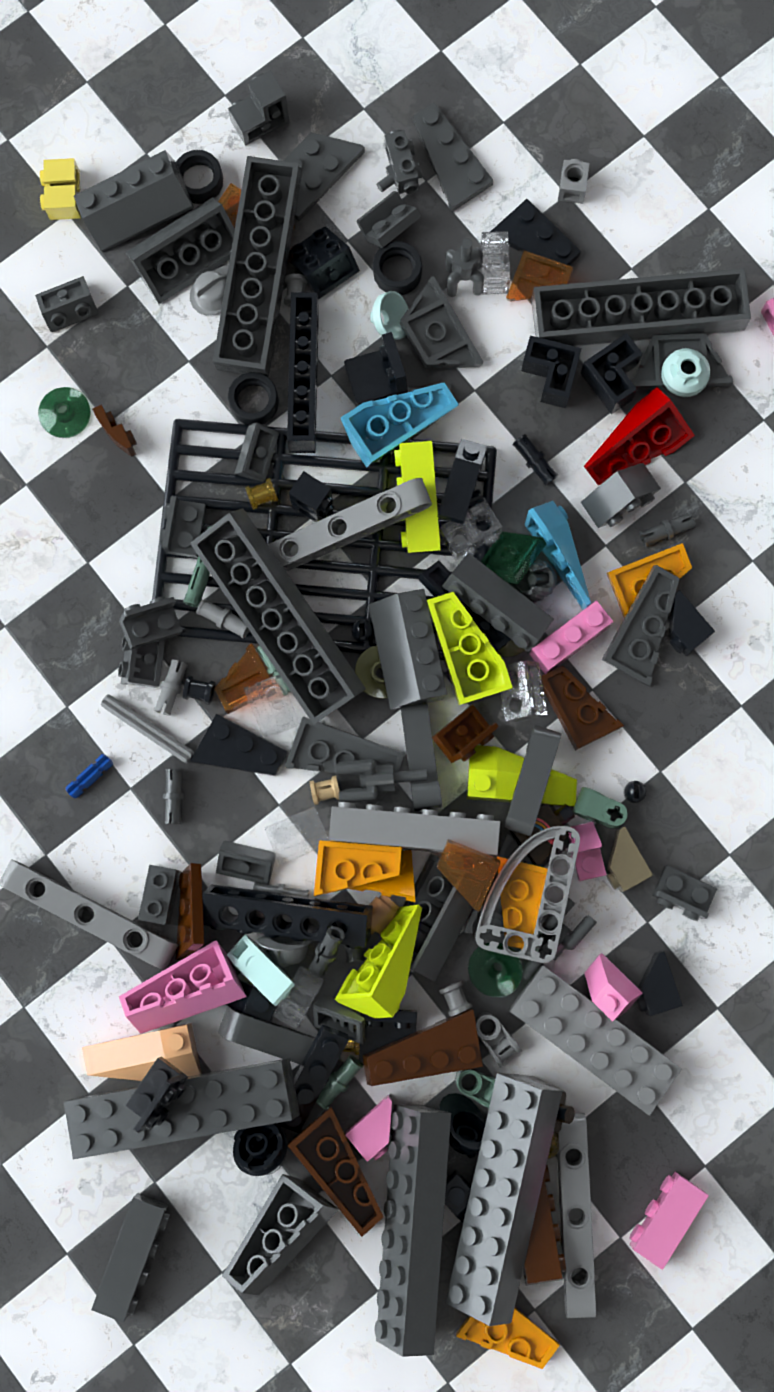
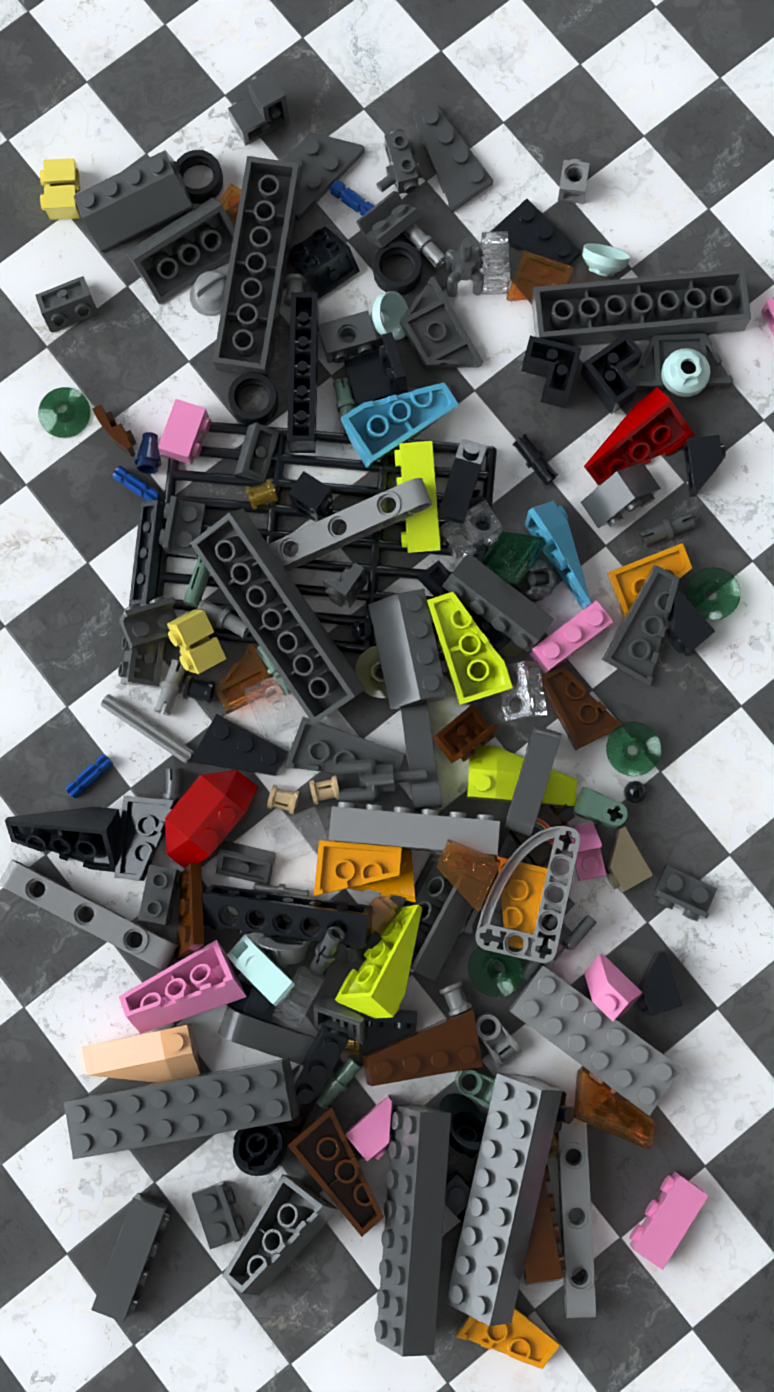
black bracket [126,1056,188,1133] -> none
none -> black wedge [5,807,121,872]
none -> blue axle [112,466,161,501]
none -> wing [114,796,178,881]
none -> black plate [129,500,166,606]
none -> dark blue cone [135,432,161,474]
none -> bright pink brick [158,399,211,465]
none -> red wedge [165,769,258,869]
none -> light yellow piece [167,609,226,674]
none -> dark grey bracket [191,1180,245,1250]
none -> tan bush [267,785,300,815]
none -> dark grey brick [318,310,378,363]
none -> dark grey bracket [323,563,368,608]
none -> blue axle [330,180,374,216]
none -> sand green pin [333,378,357,433]
none -> light grey pin [402,222,446,269]
none -> clear orange wing [574,1066,655,1150]
none -> light aqua piece [582,243,630,277]
none -> clear green dish [606,722,661,777]
none -> black slope [683,435,726,497]
none -> clear green dish [686,567,741,620]

